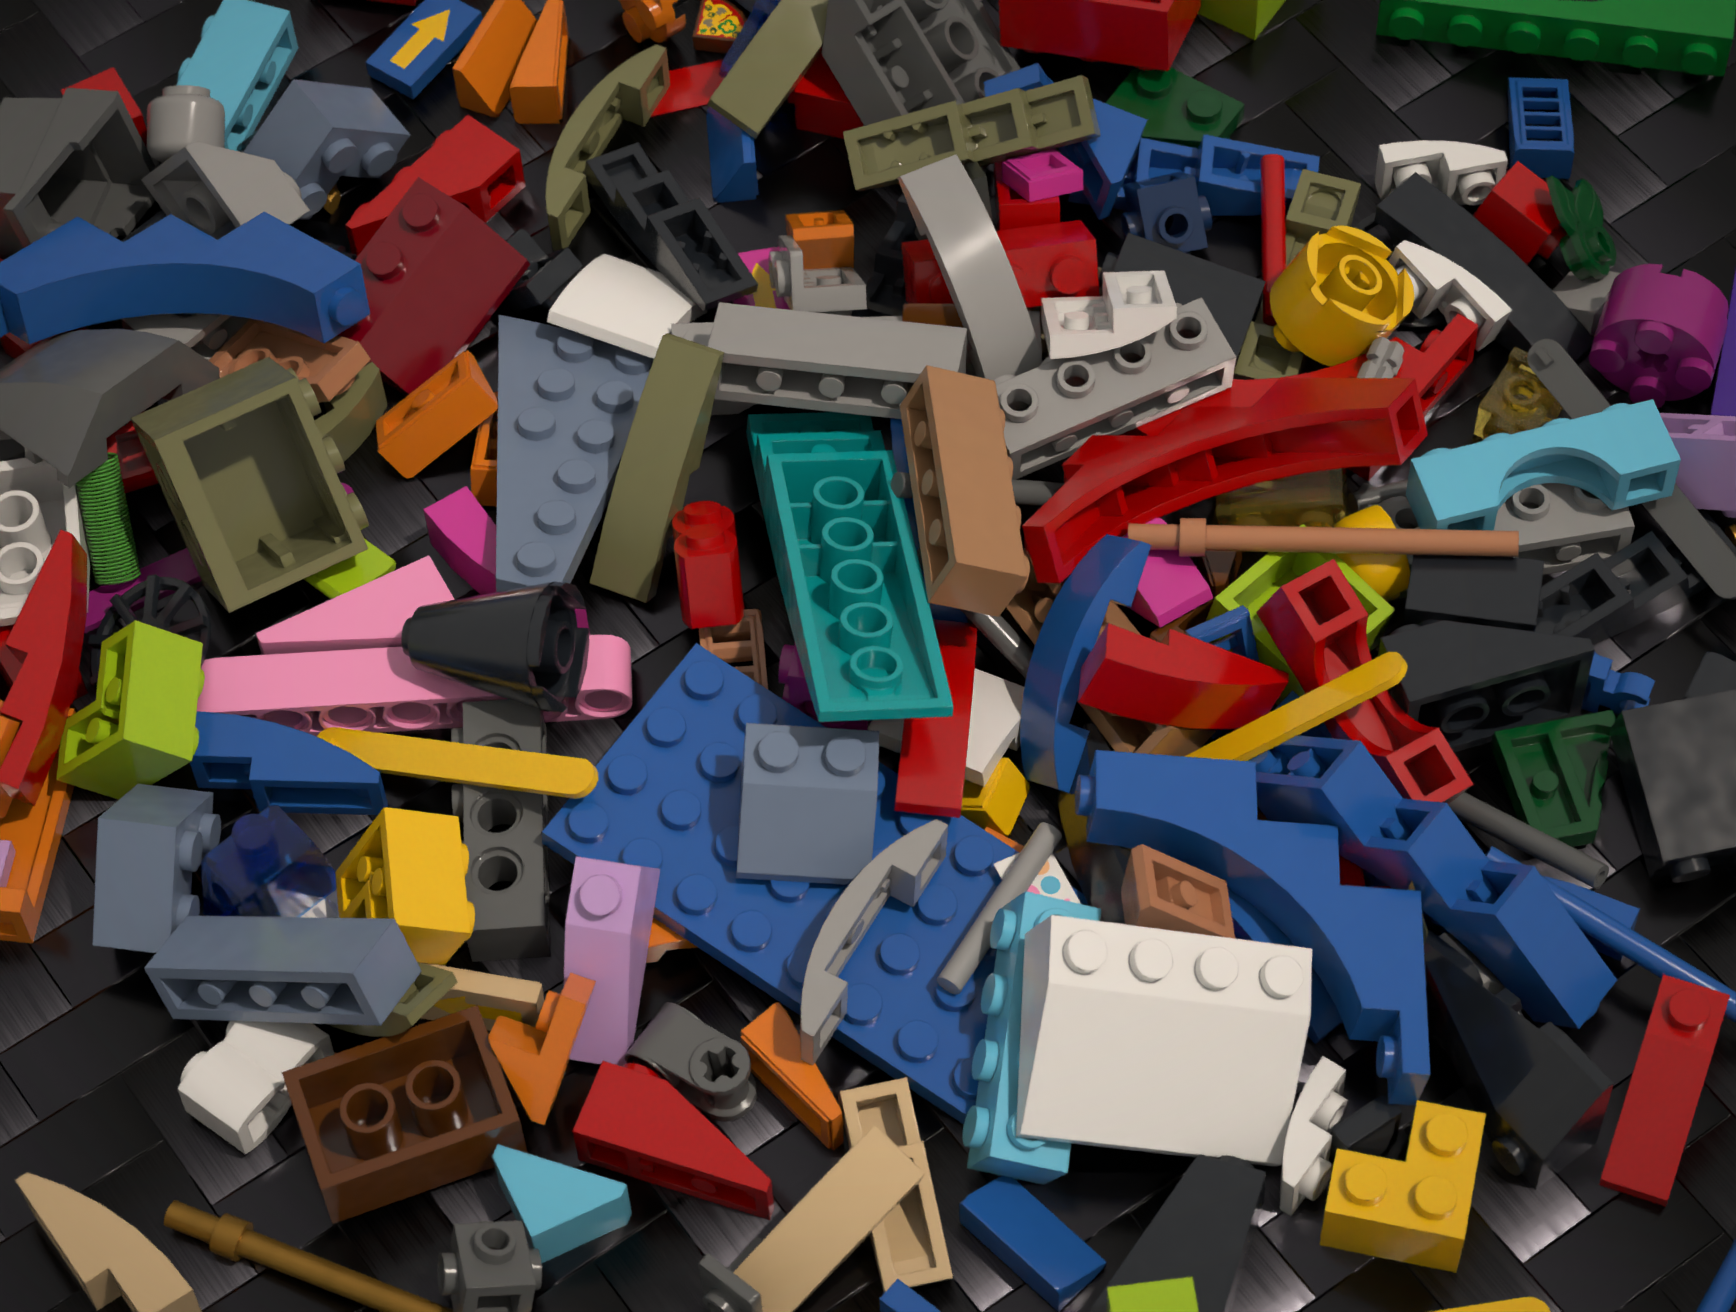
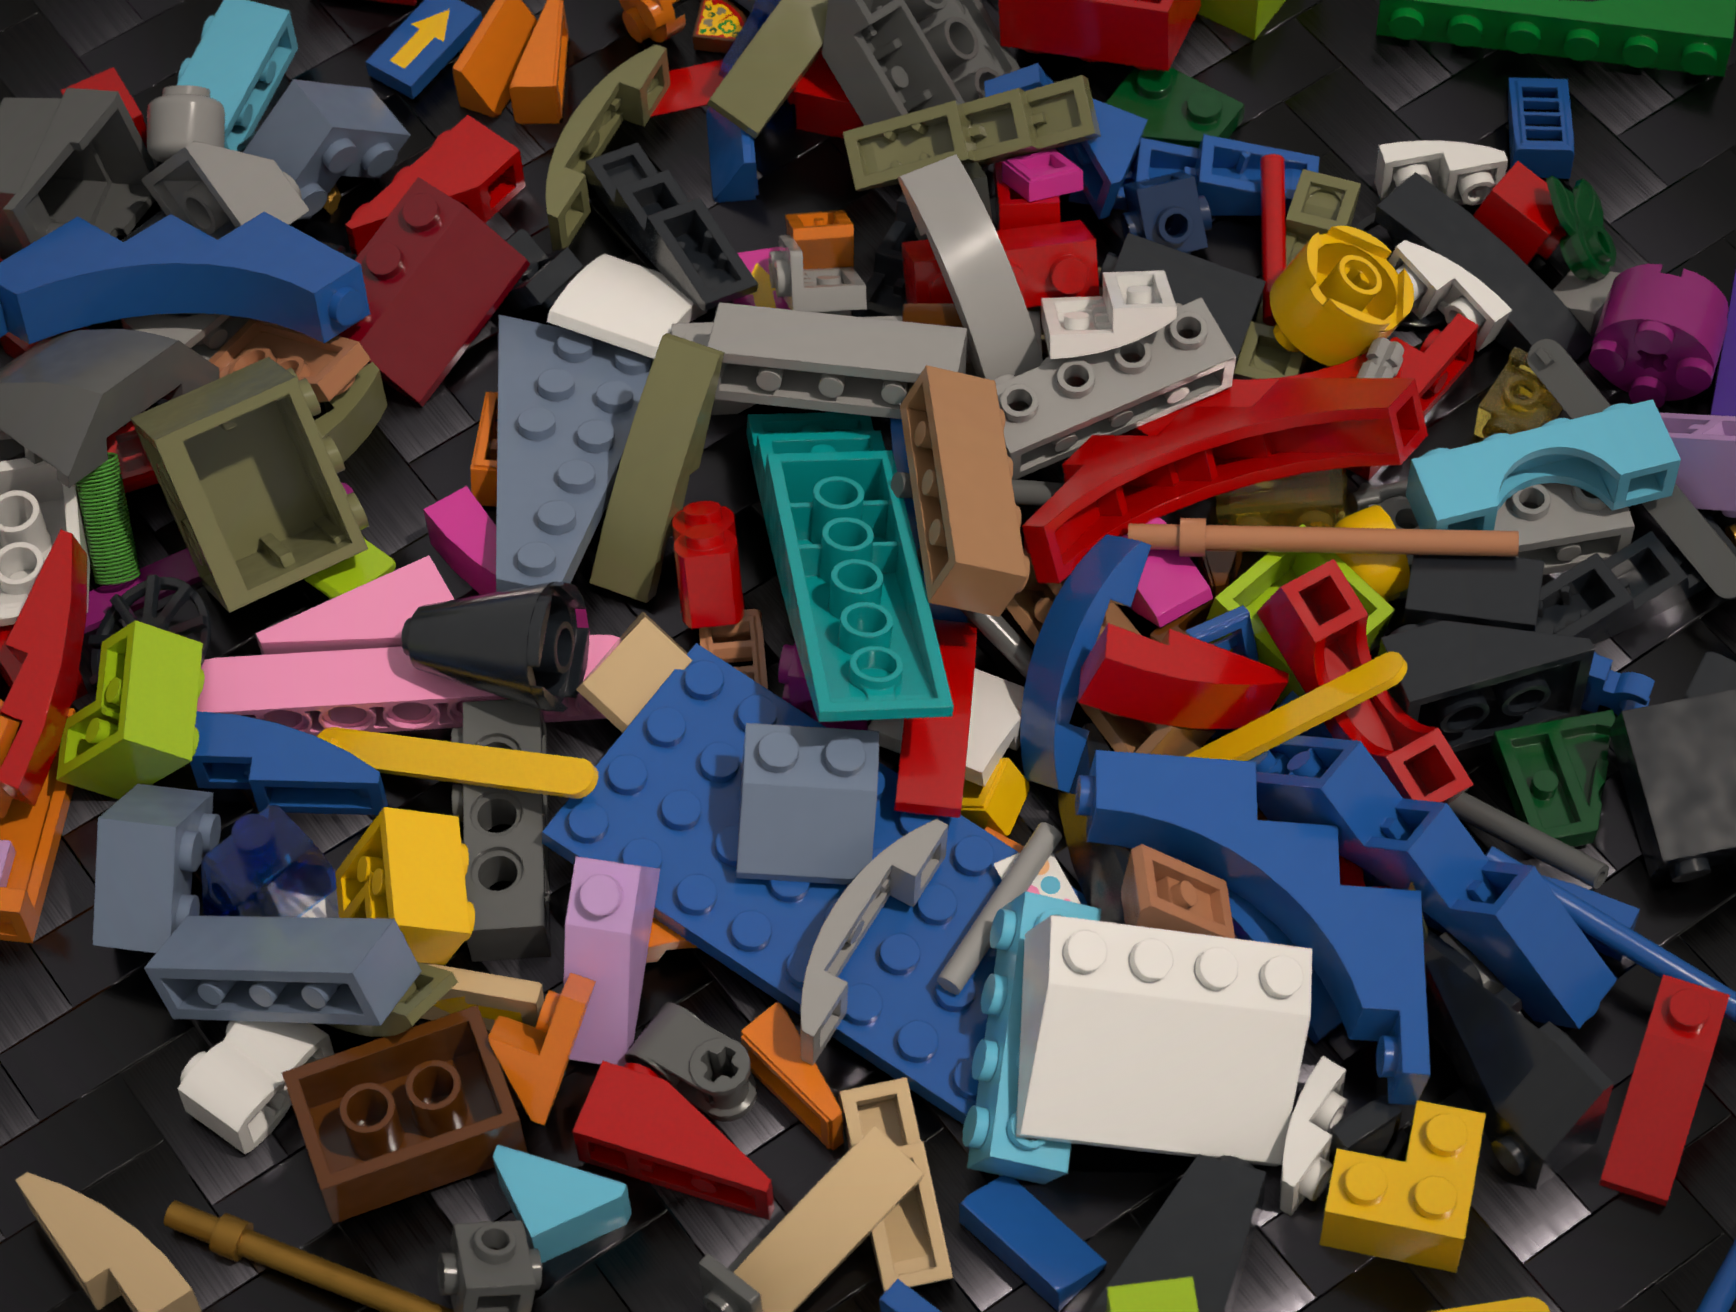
orange slope [375,350,498,479] -> none
none -> tan slope [576,612,692,733]

